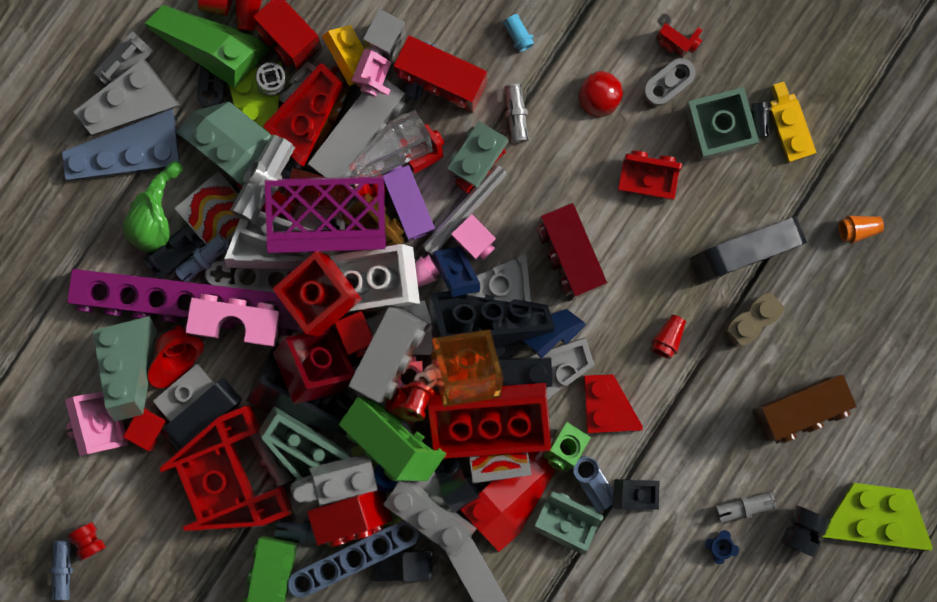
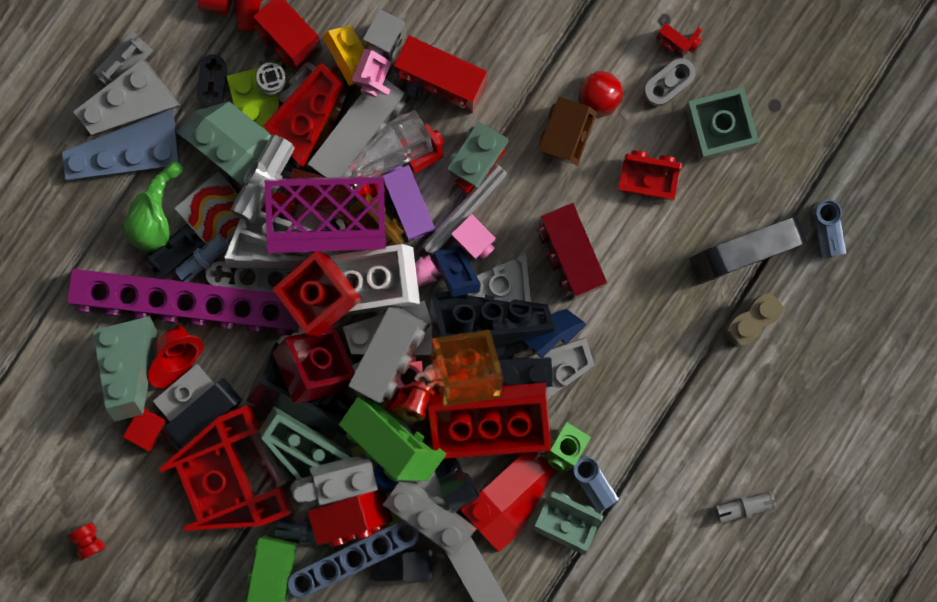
sand blue pin [49,540,73,600] -> none
bright pink tile [65,391,129,456] -> none
bright green wedge [145,5,270,88] -> none
bright pink arch [186,294,281,347] -> none
red brick [335,311,374,358] -> none
slope [469,452,531,483] -> none
medium azure pin [502,14,534,52] -> none
light grey pin [504,84,529,143] -> none
red wing [584,374,643,433] -> none
black slope [613,479,660,510] -> none
red cone [651,315,686,359] -> none
dark blue plate [705,530,739,564] -> none
black pin [750,102,772,138] -> none
reddish brown brick [753,374,857,444] -> none
yellow hinge [769,81,816,163] -> none
black wheel [780,505,831,558] -> none
lime wing [820,483,933,551] -> none
orange cone [838,215,884,244] -> none
none -> reddish brown brick [539,97,597,166]
none -> sand blue piece [811,200,846,258]

